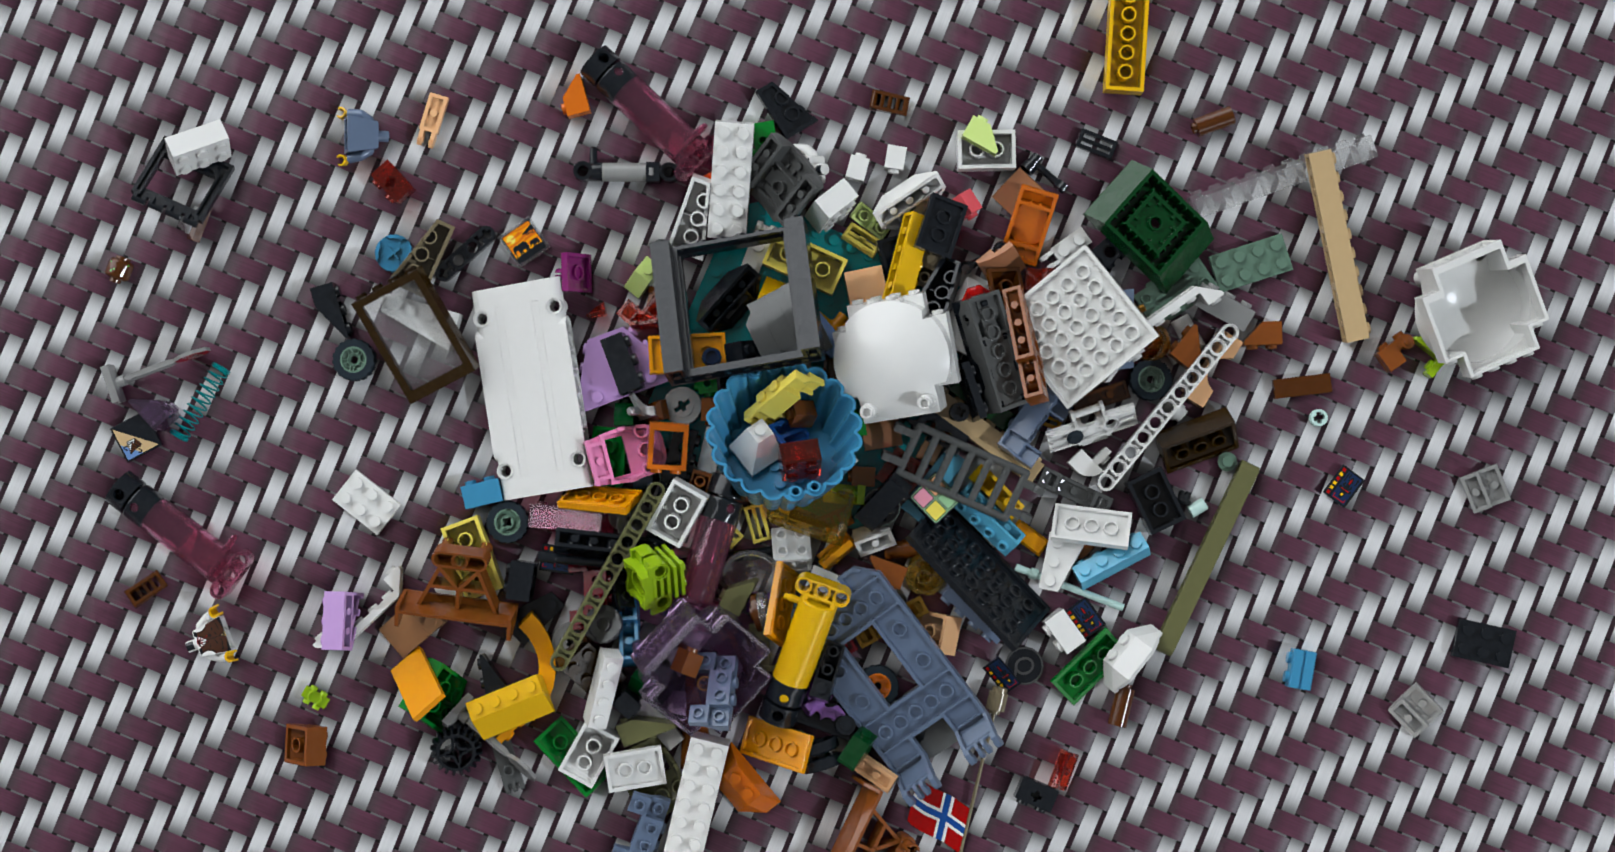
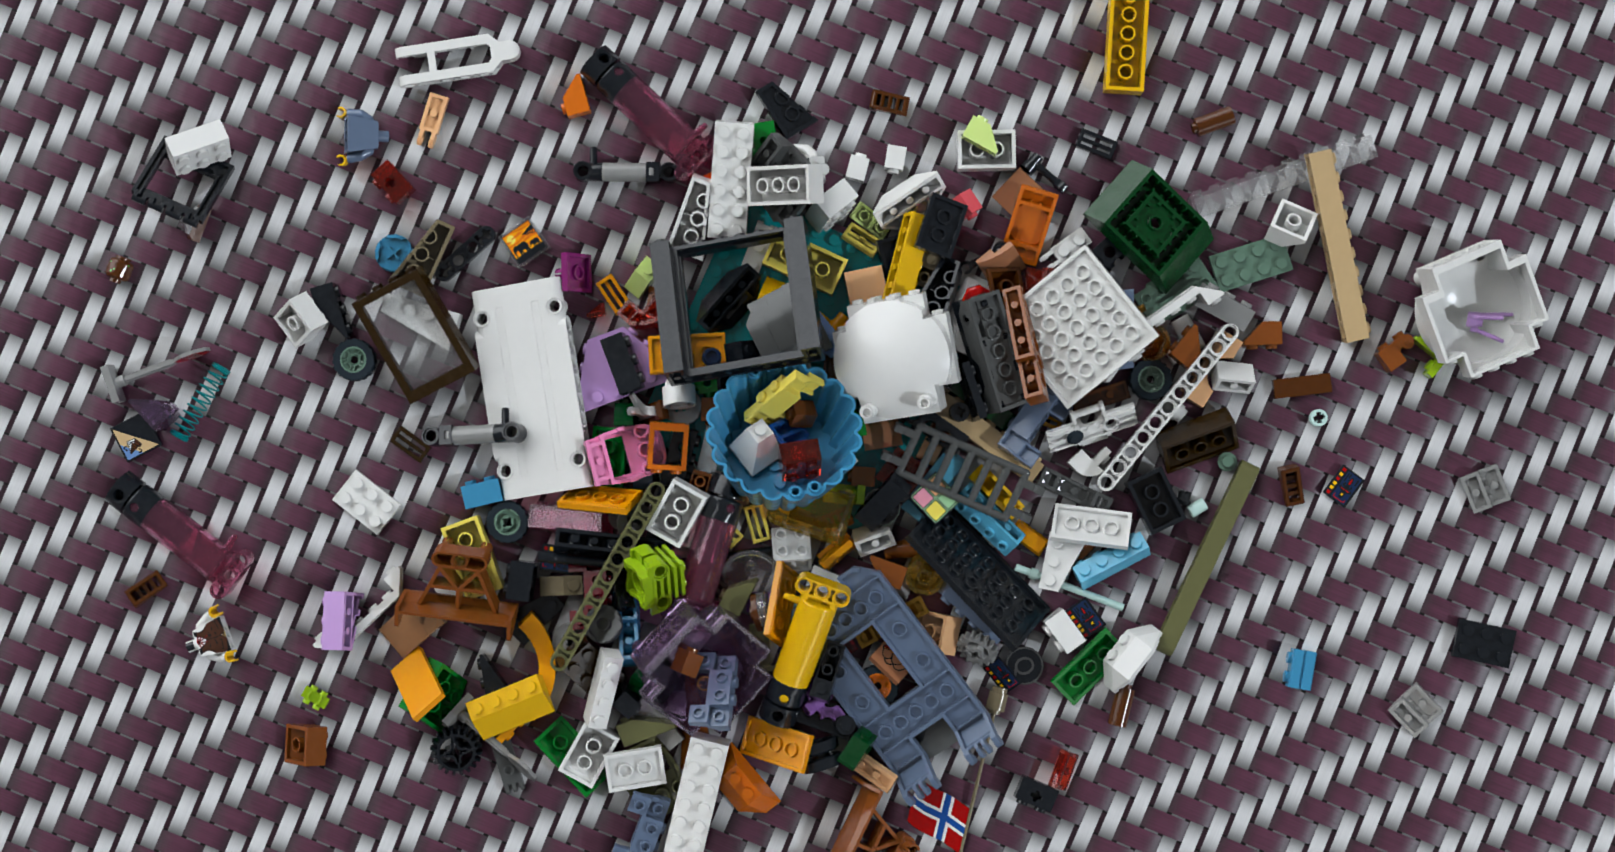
none -> white brick [273,291,328,348]
none -> dark brown tile [389,425,432,463]
none -> white piece [395,34,521,88]
none -> piece [421,408,527,447]
none -> dark tan slope [539,575,583,596]
none -> light orange tile [596,274,633,316]
none -> white piece [662,379,697,410]
none -> white brick [746,164,824,206]
none -> nougat tile [868,641,908,685]
none -> light grey gear [956,630,999,667]
none -> white brick [1210,361,1256,394]
none -> white slope [1264,198,1318,247]
none -> reddish brown slope [1277,464,1305,507]
none -> lavender plant [1466,311,1513,343]

